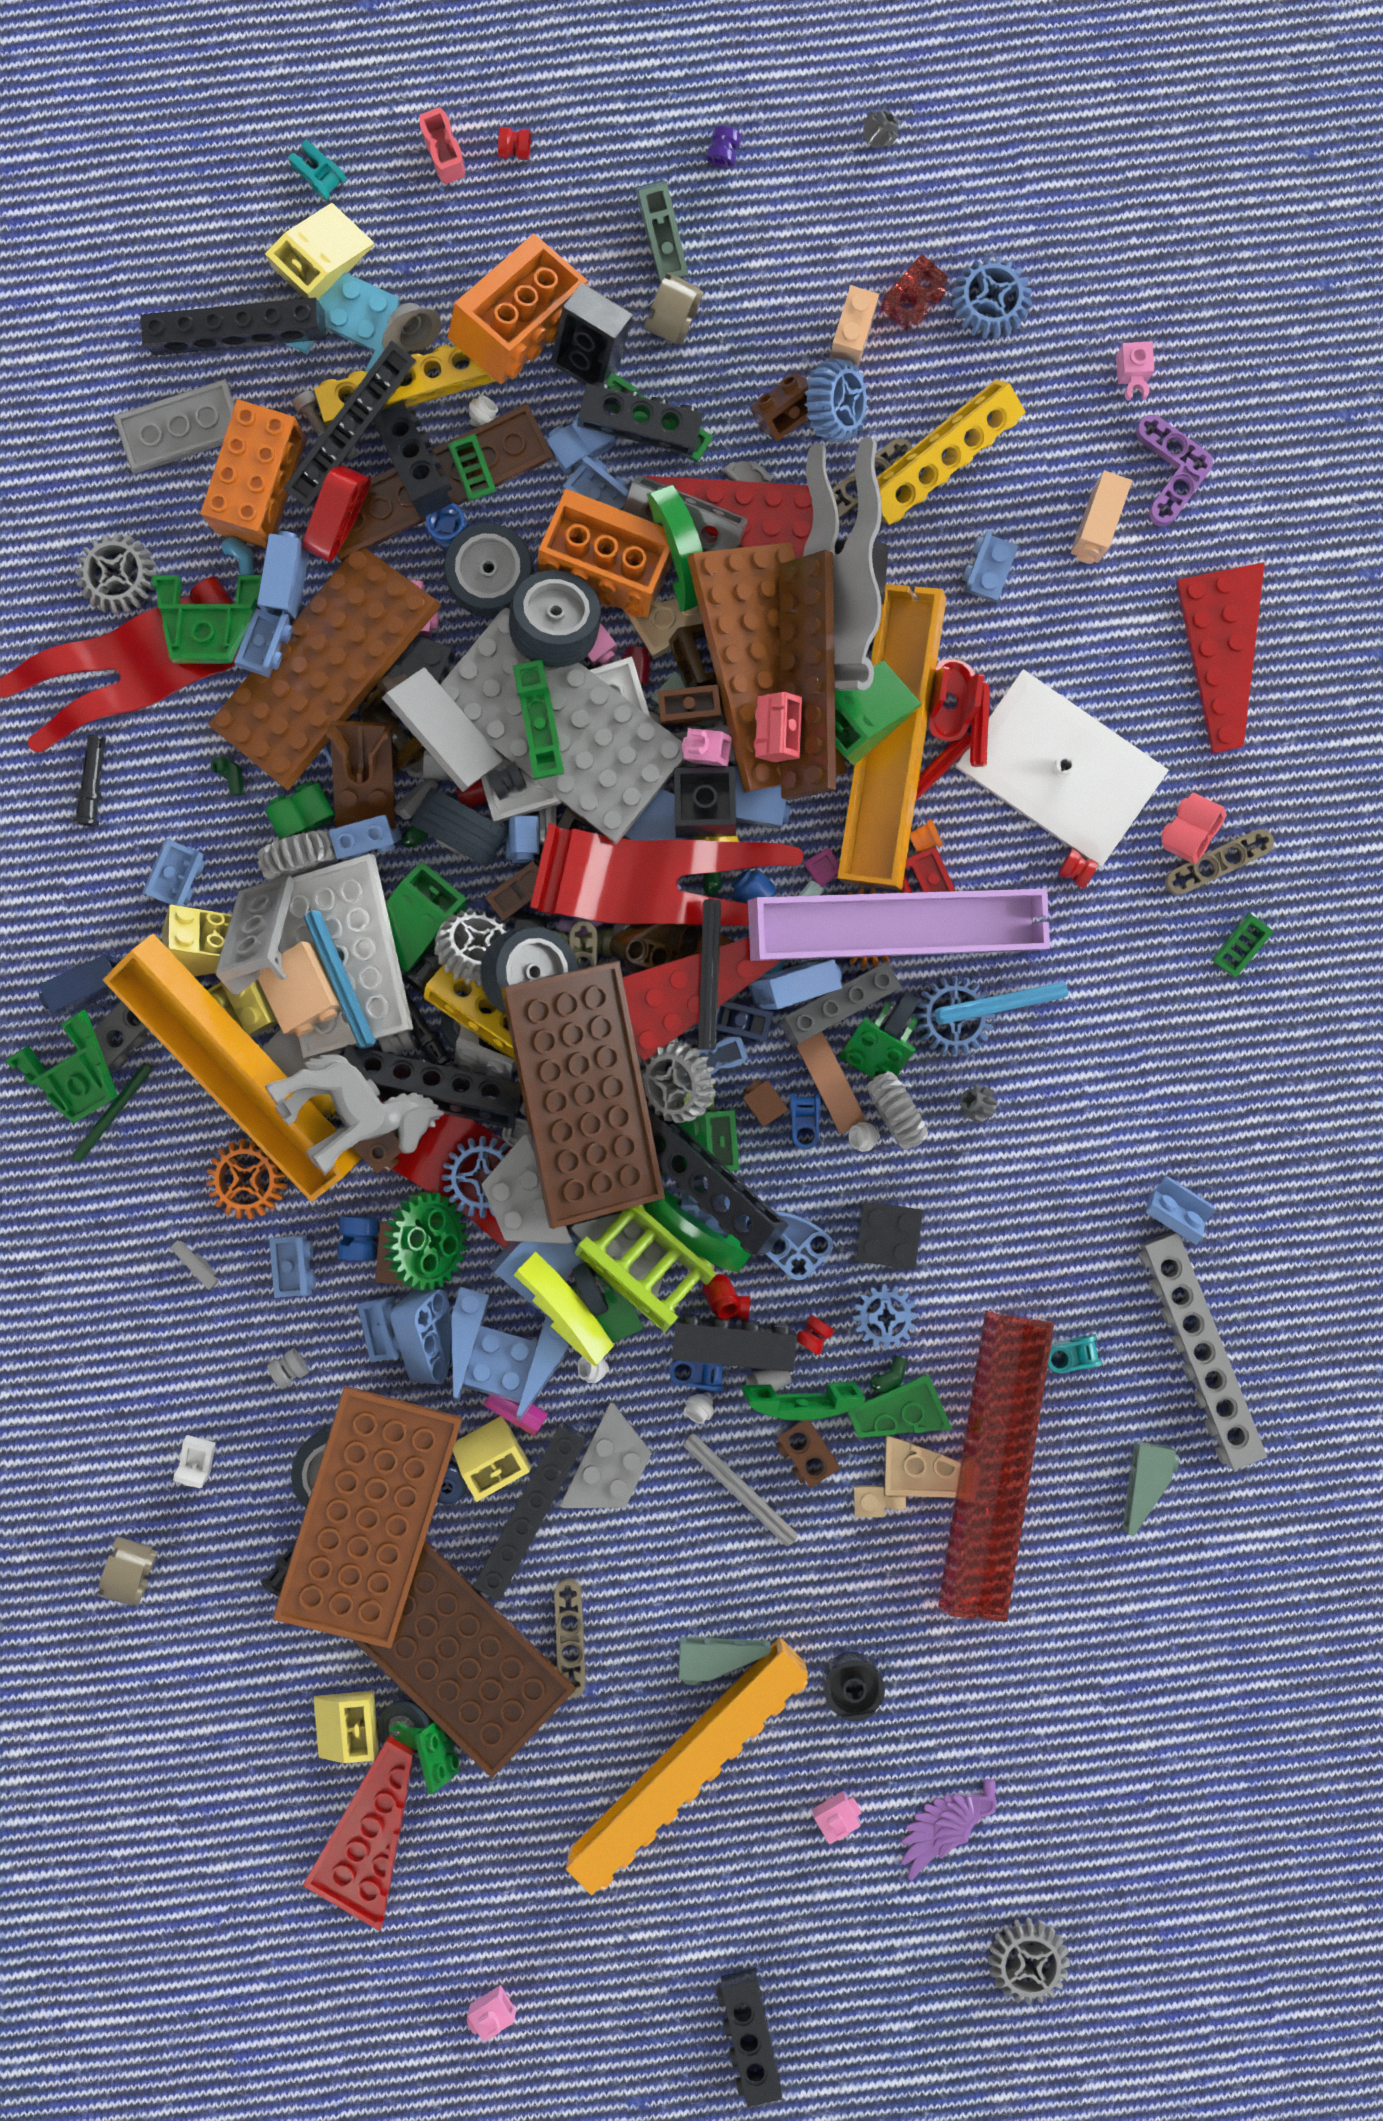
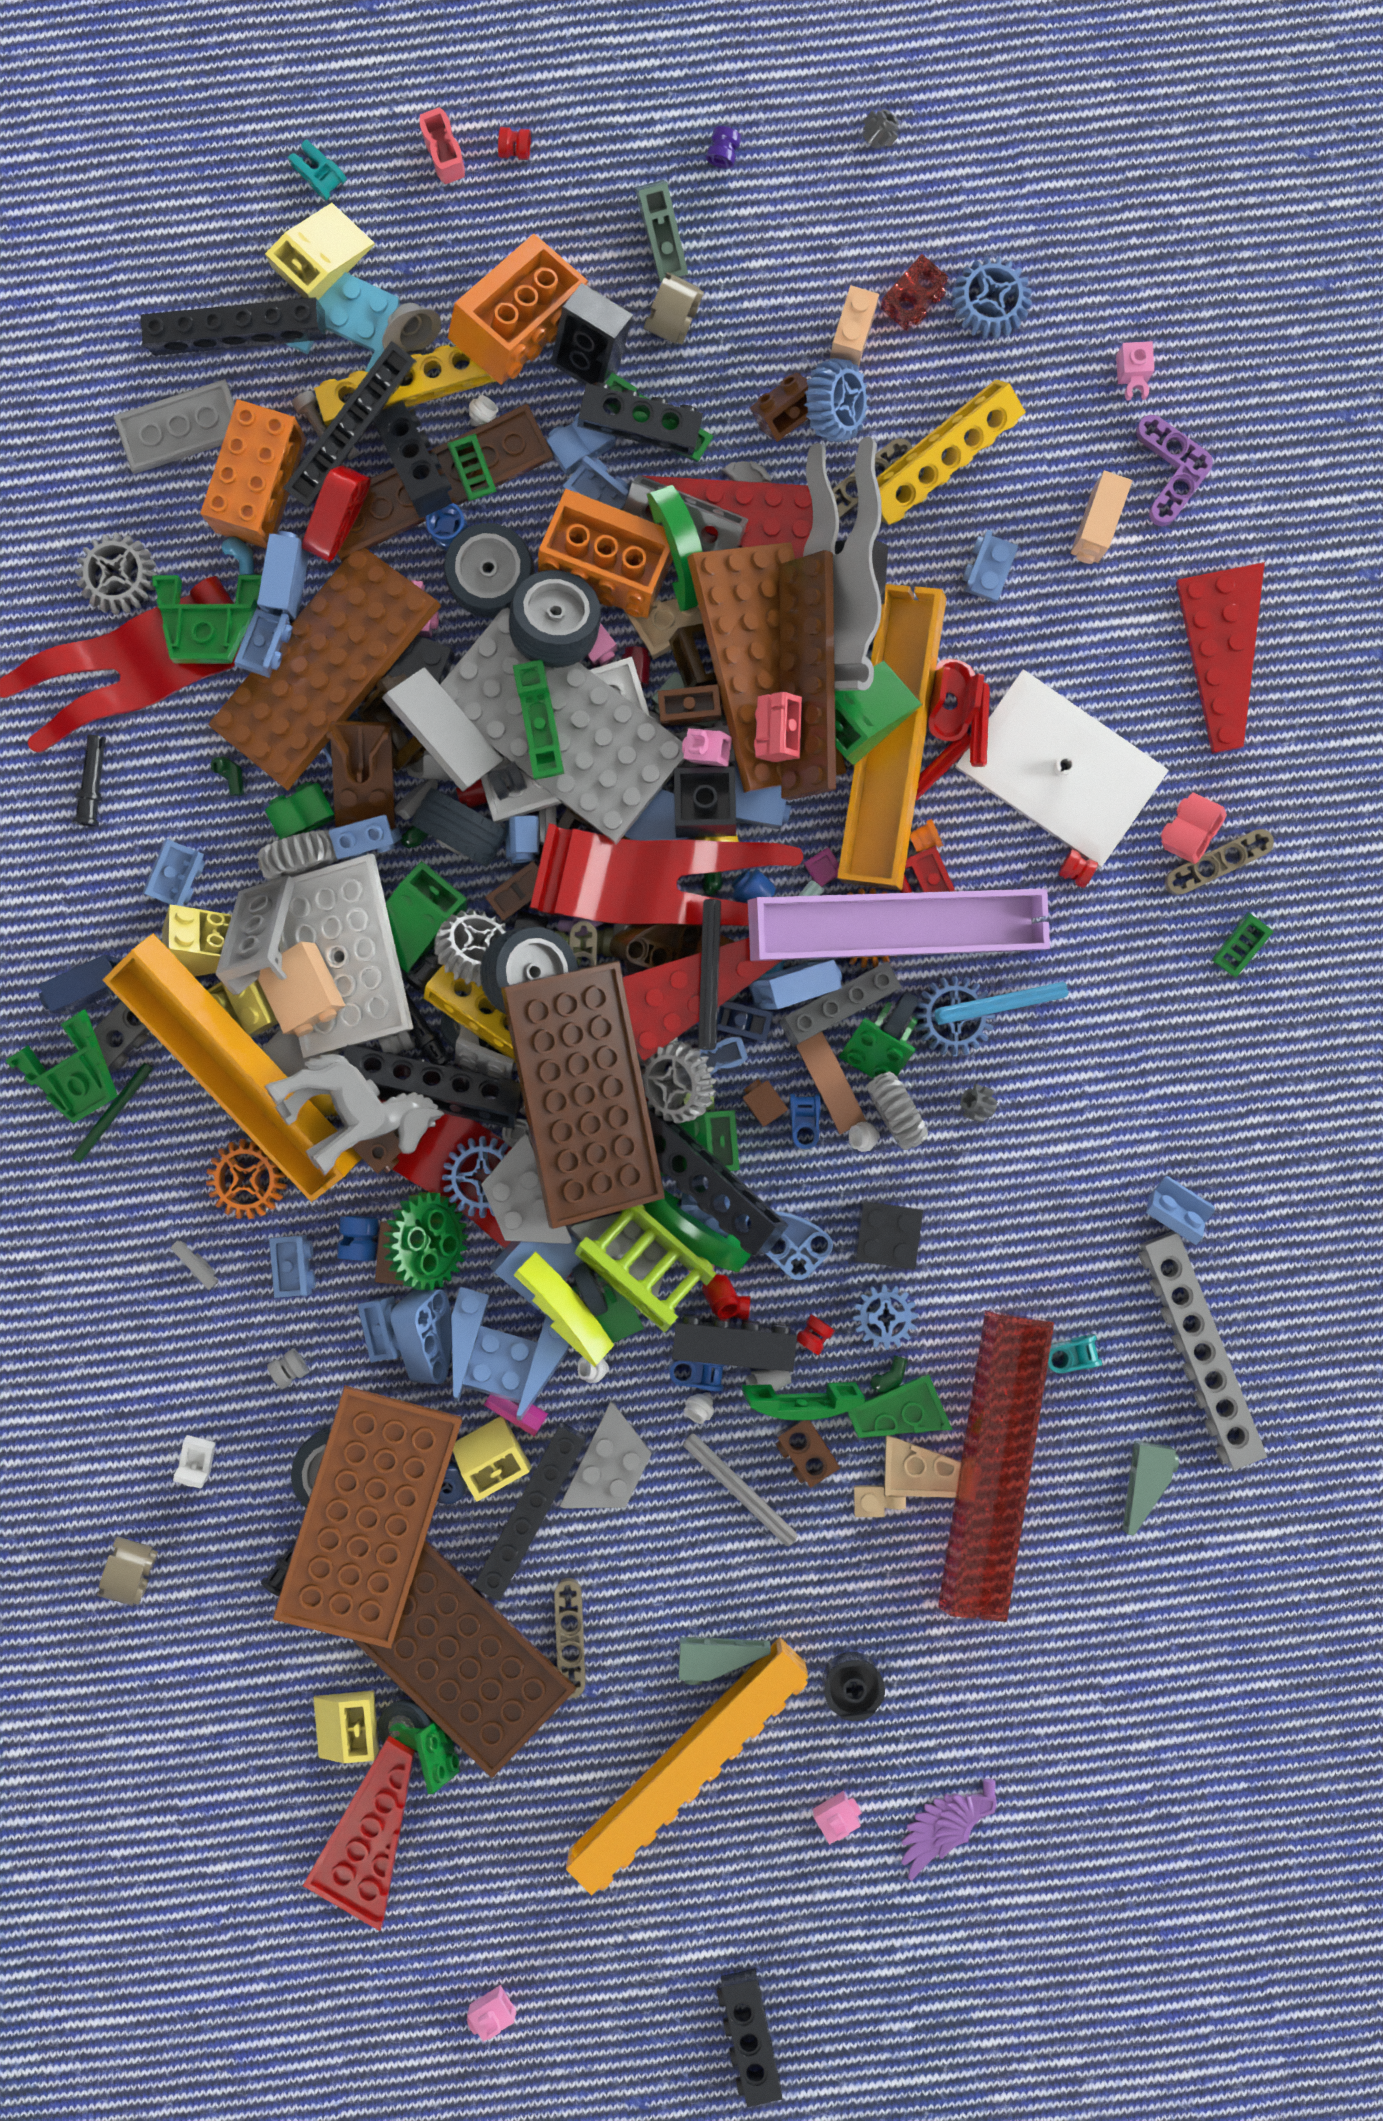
dark azure axle [304,910,375,1049] -> none
light grey gear [988,1917,1070,2005] -> none

